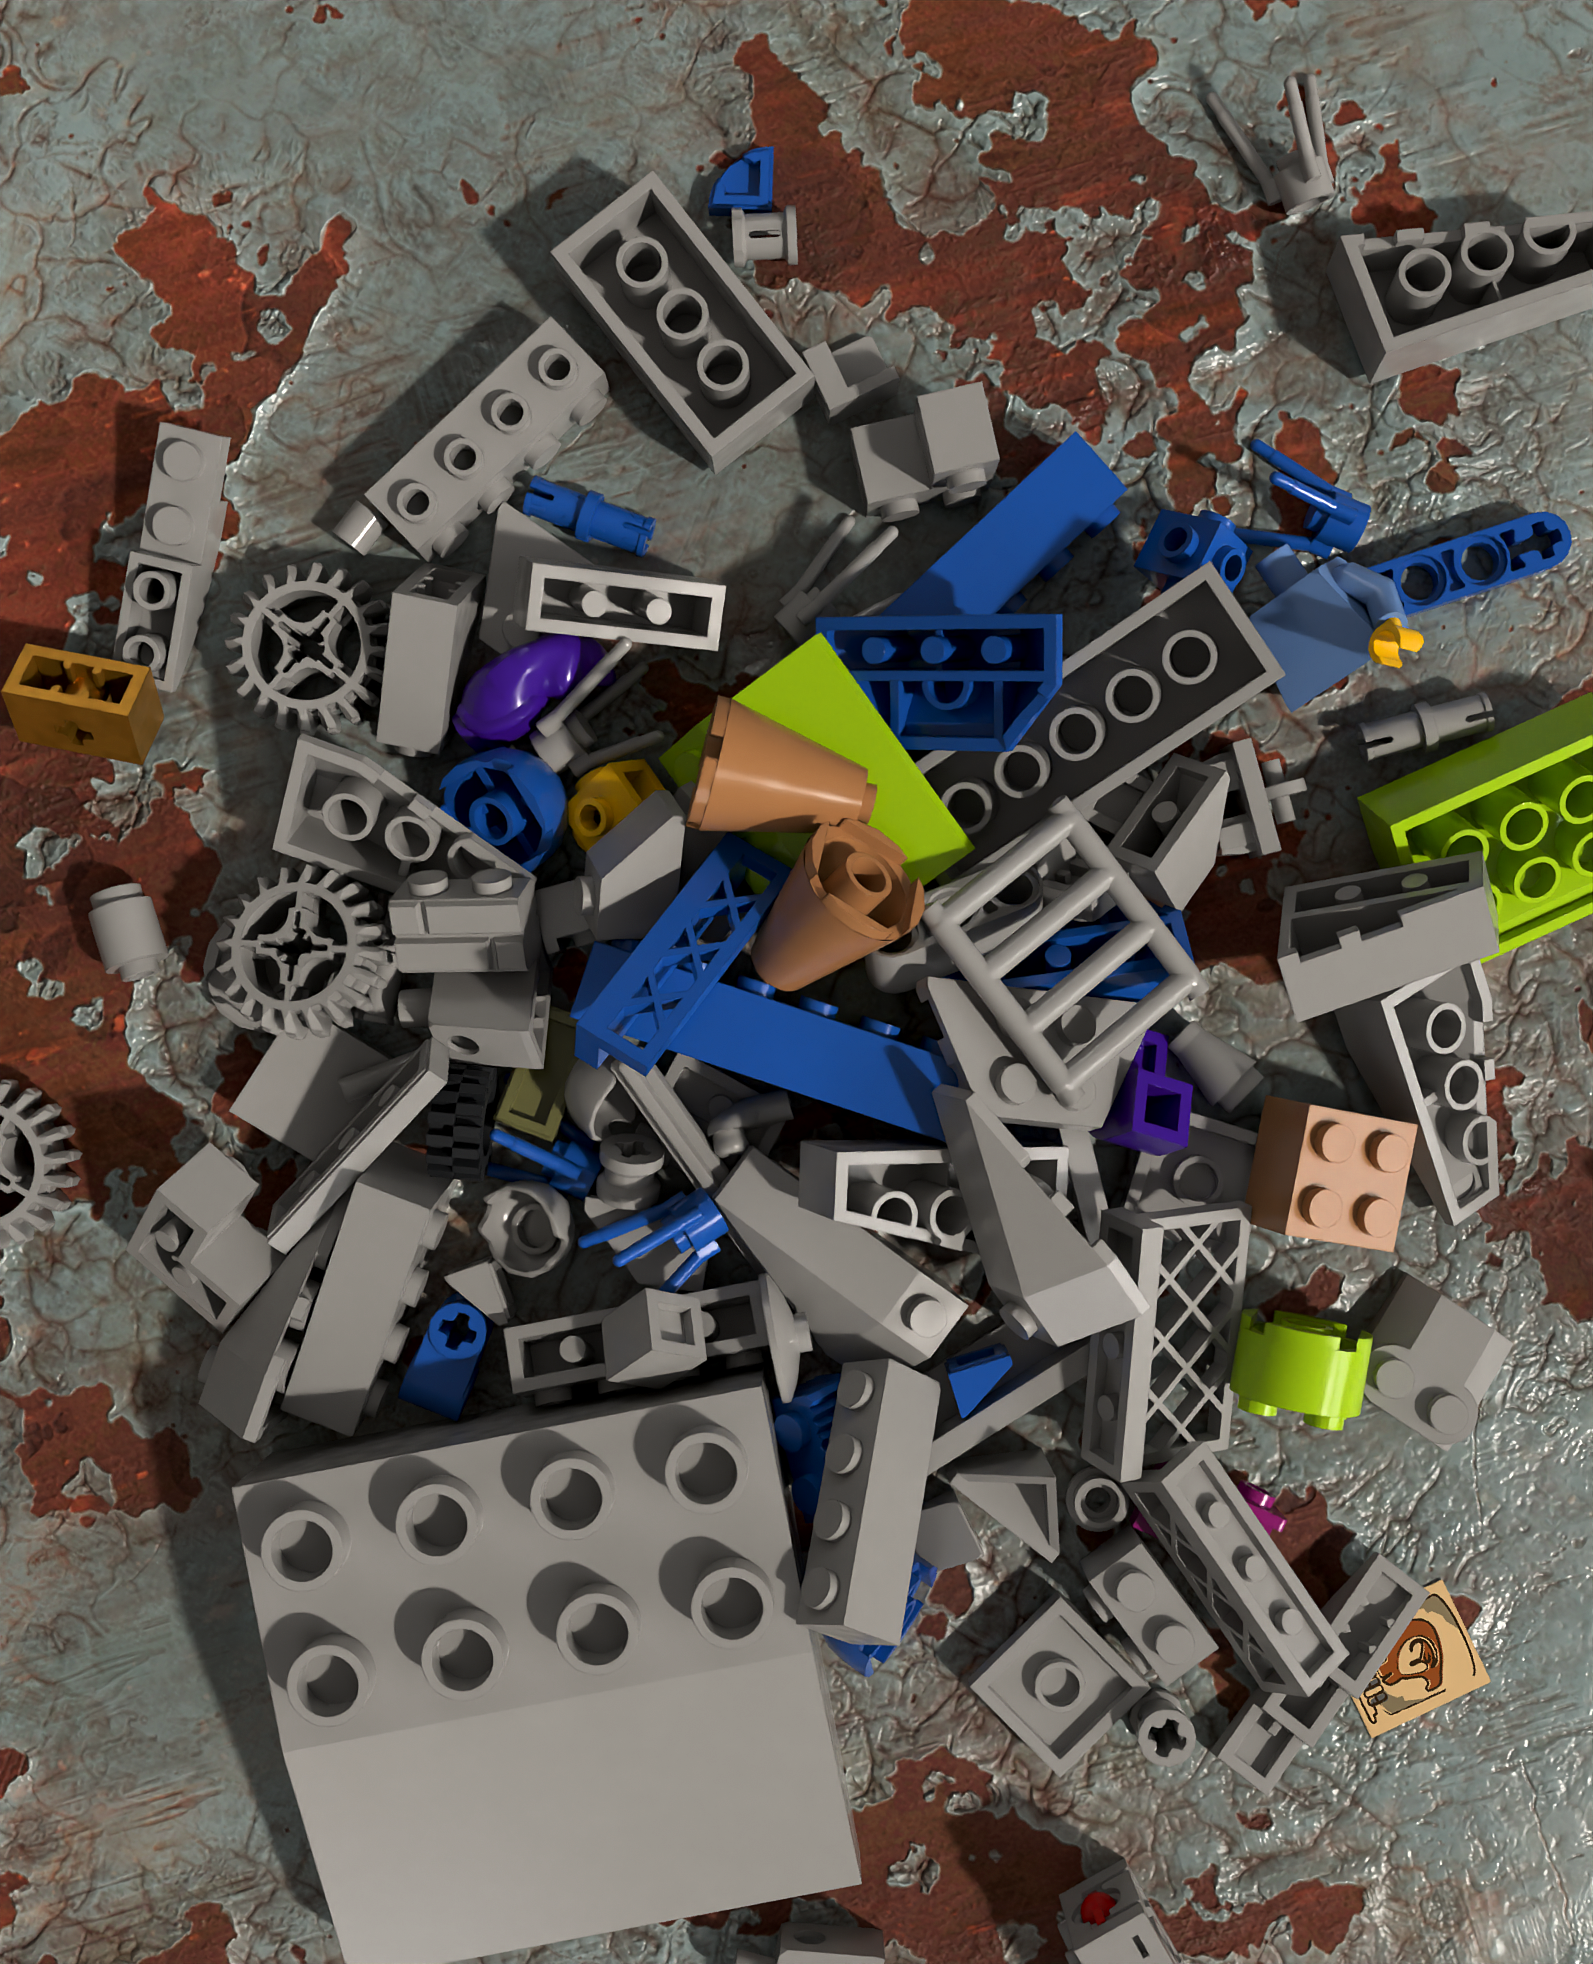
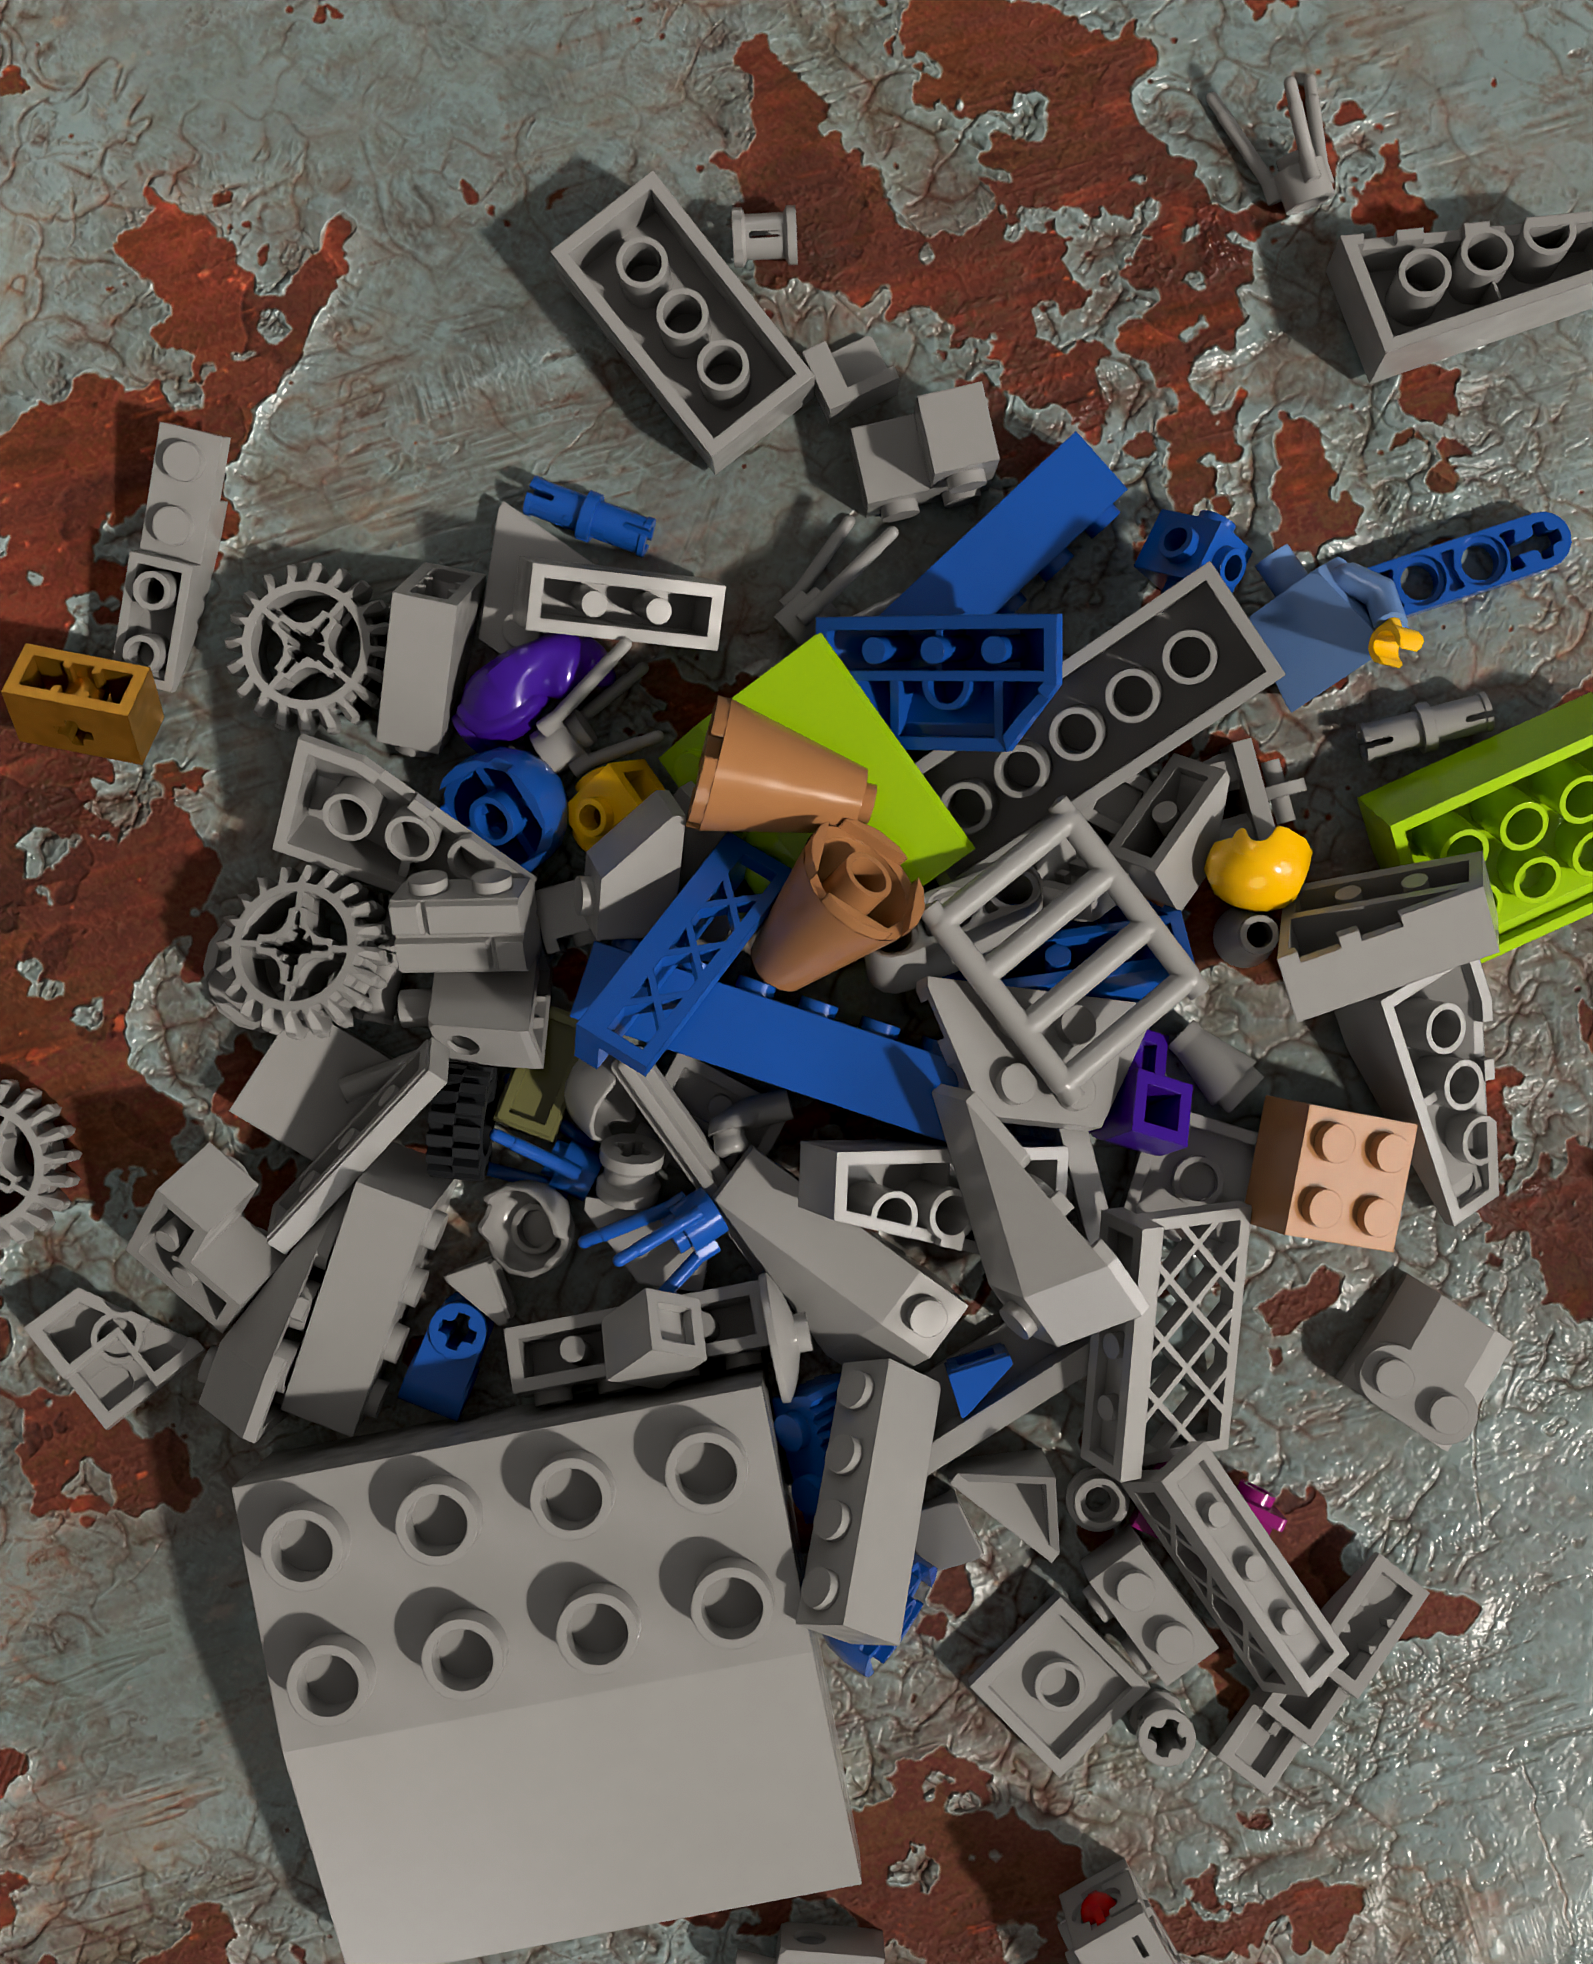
light grey brick [88,883,169,982] -> none
light grey piece [332,500,388,557] -> none
light grey brick [364,316,610,563] -> none
blue tile [708,146,774,216] -> none
lime brick [1229,1309,1373,1431] -> none
blue plant [1233,439,1371,559] -> none
tan sticker [1351,1579,1491,1738] -> none
none -> light grey slope [24,1287,205,1430]
none -> yellow hair [1204,826,1313,912]
none -> light grey cone [1213,907,1279,968]

